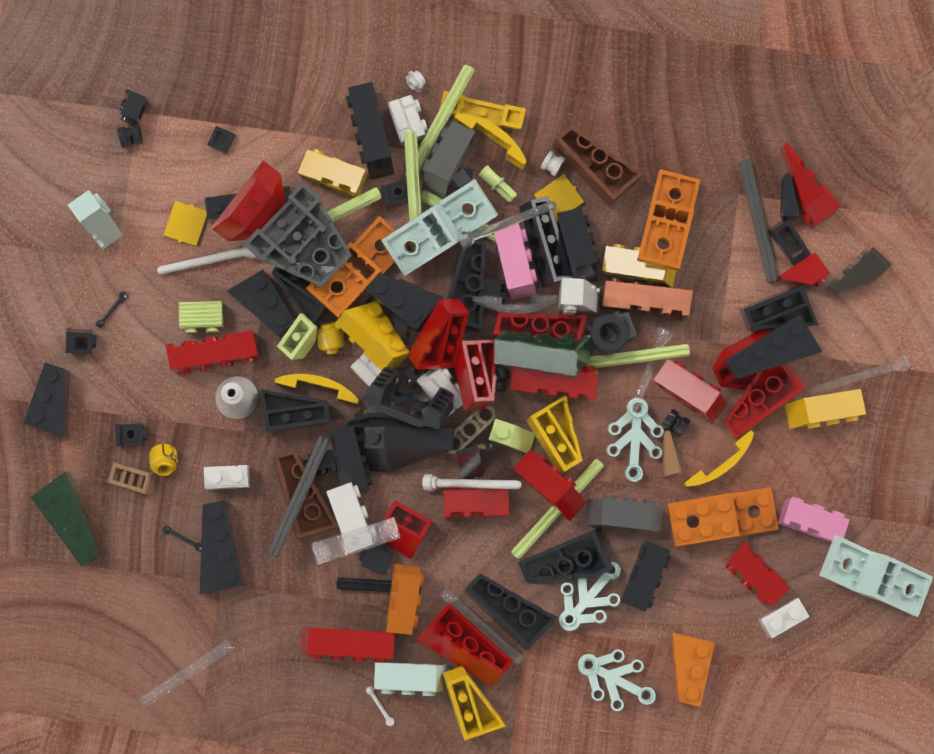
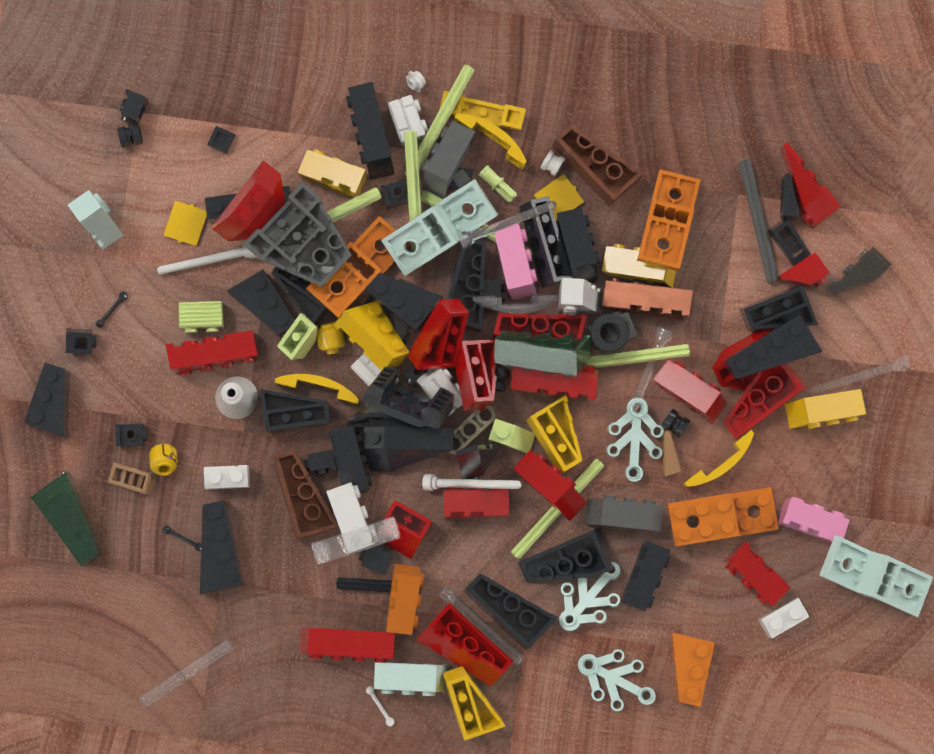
dark grey axle [268,436,330,557] -> none

